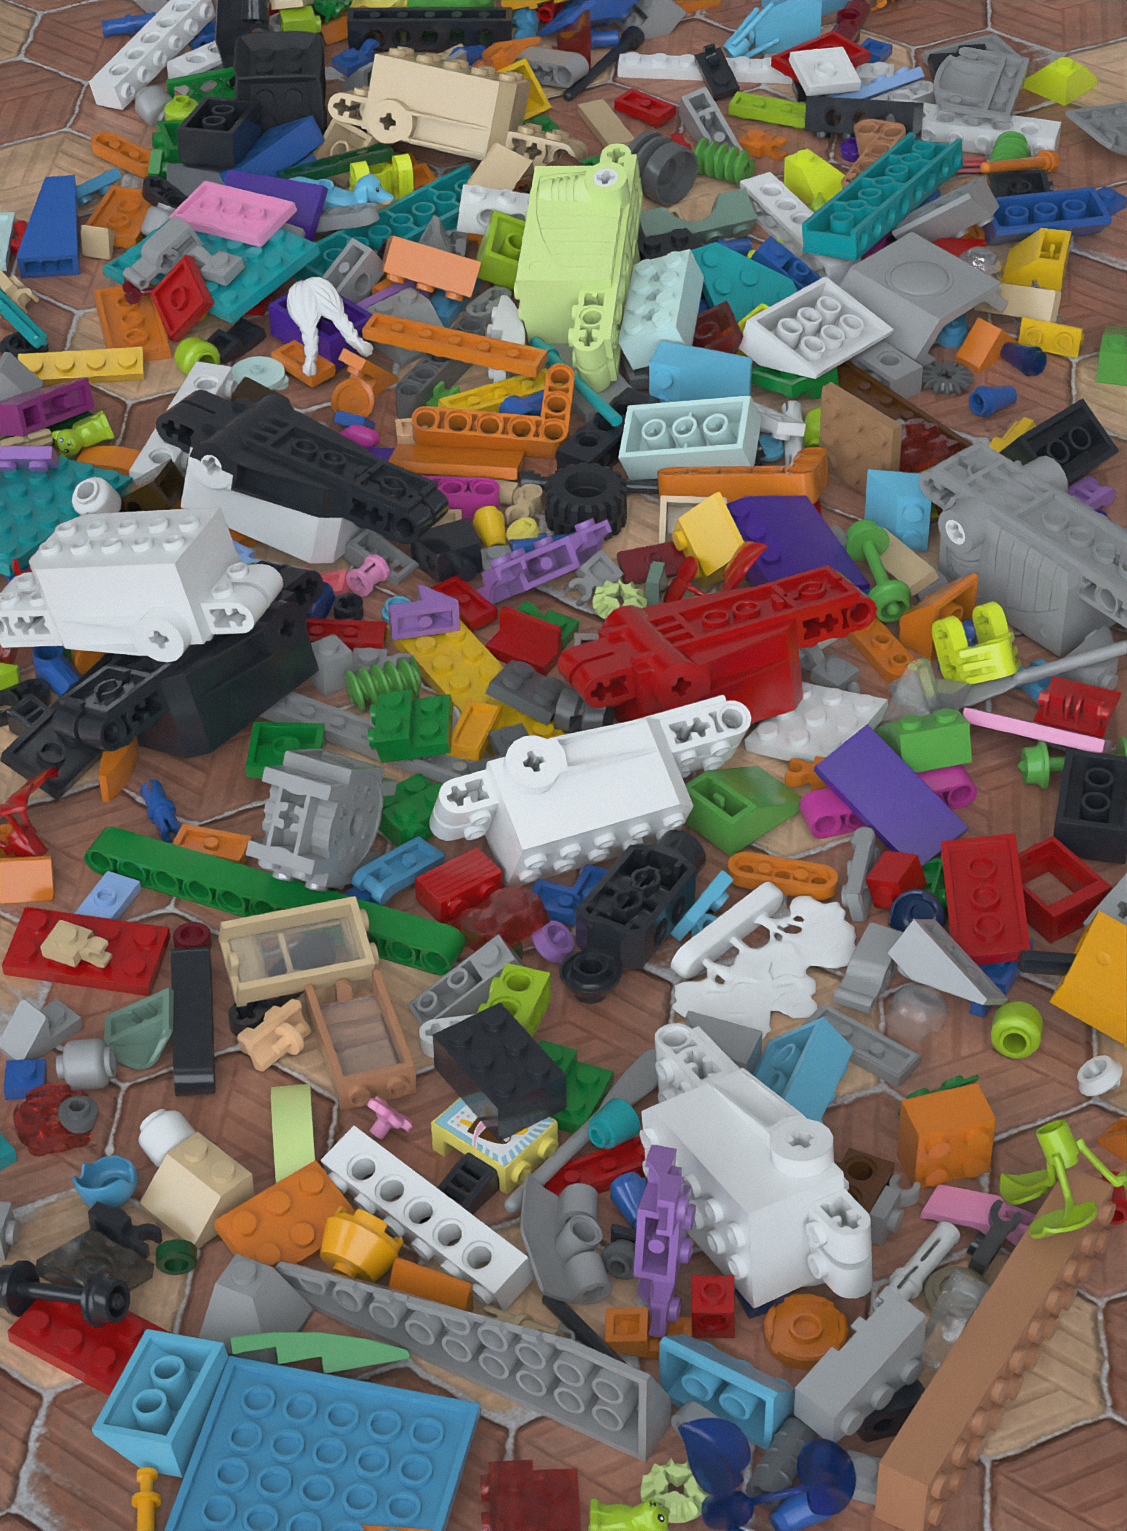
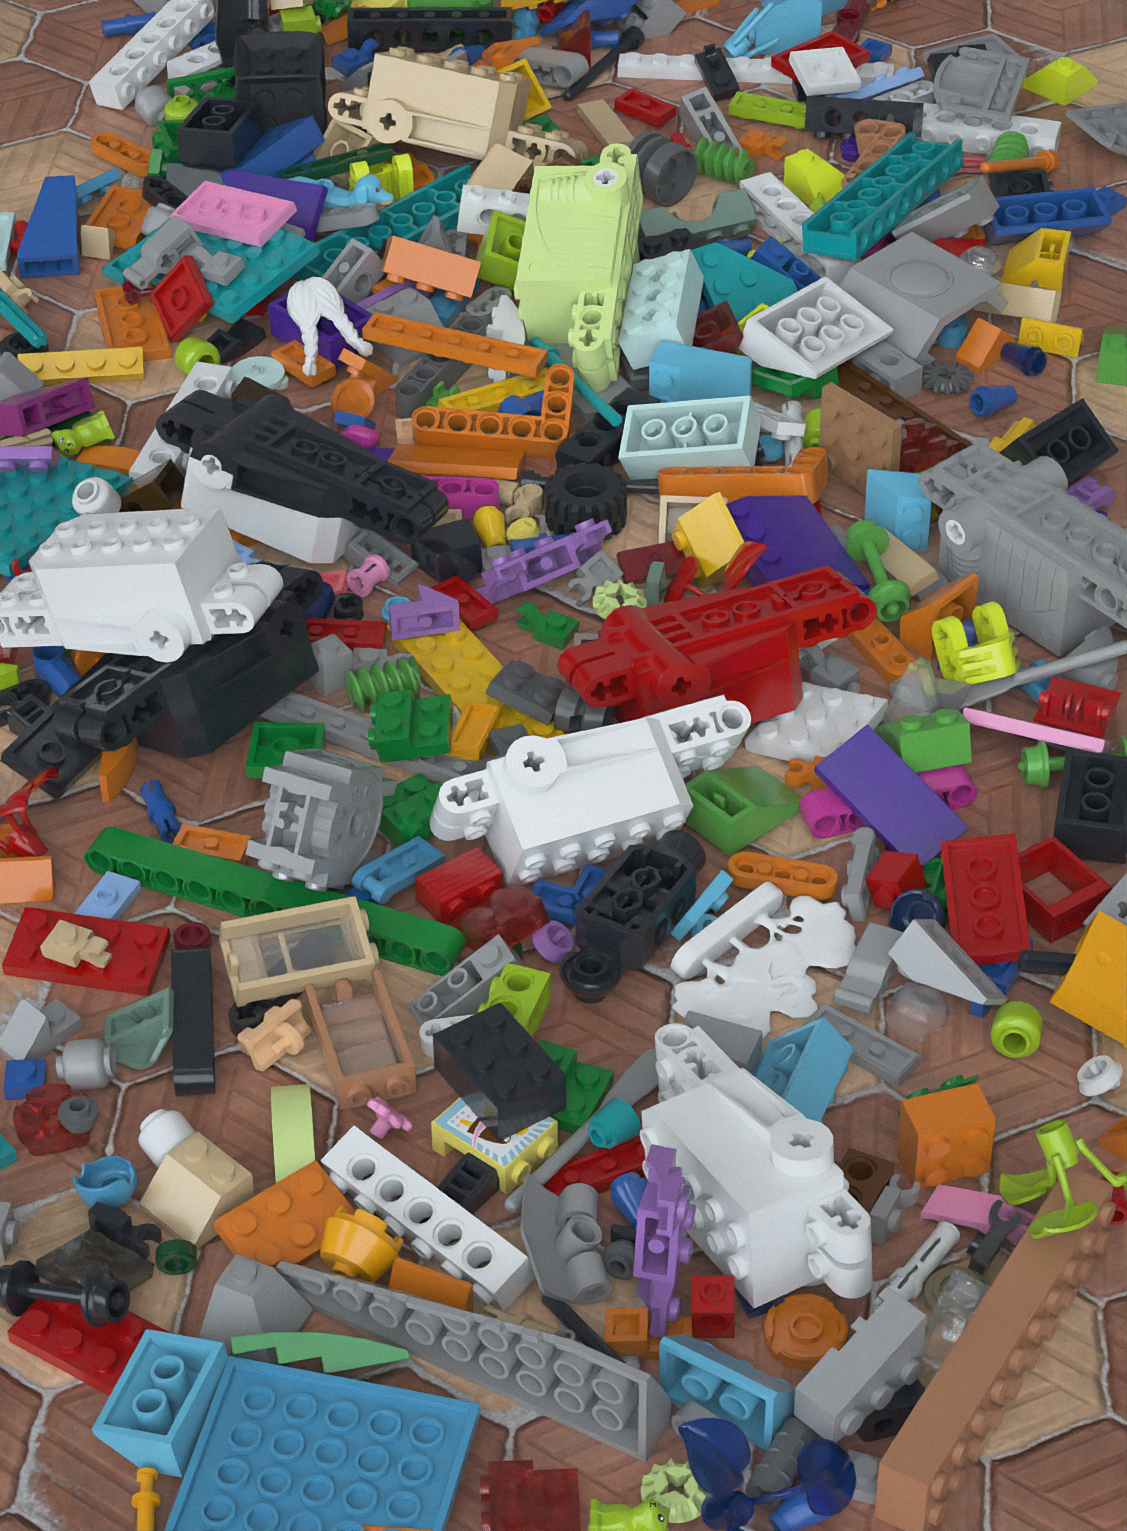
red panel [485,606,562,676] -> none

